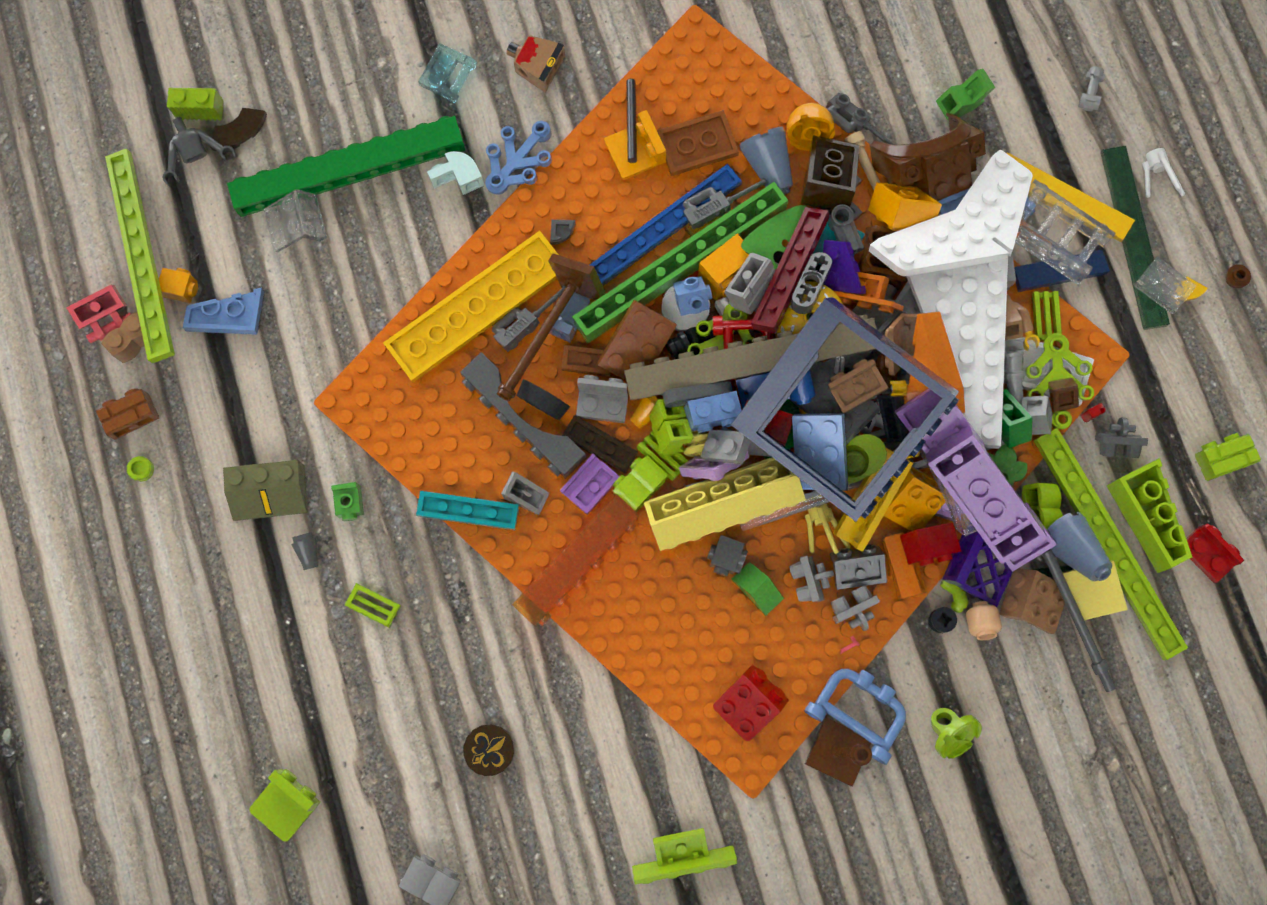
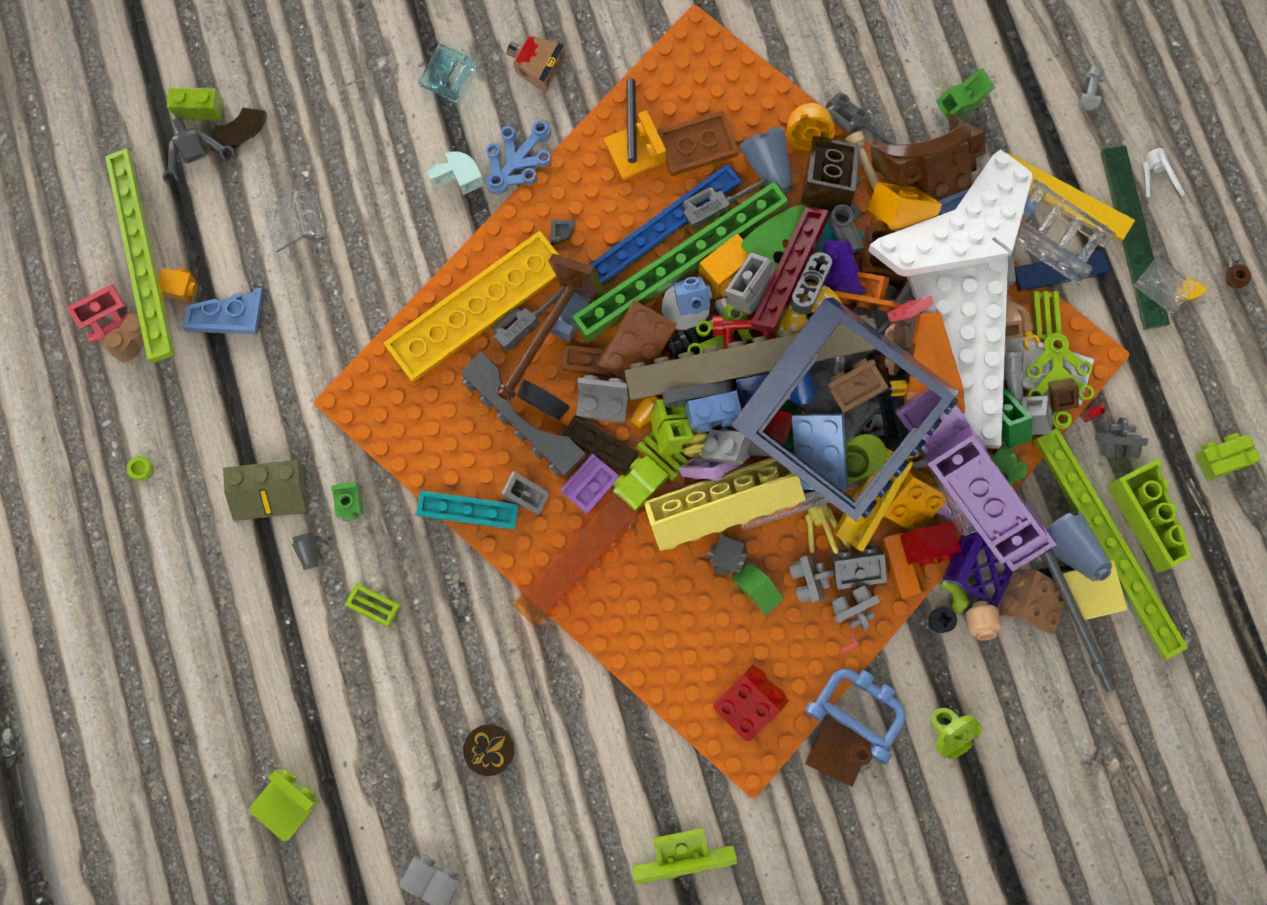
dark orange brick [96,388,159,440] -> none
green brick [227,116,466,217] -> none
lime brick [1022,483,1063,532] -> none
red bracket [1186,524,1244,583] -> none
none -> coral tile [887,295,934,322]

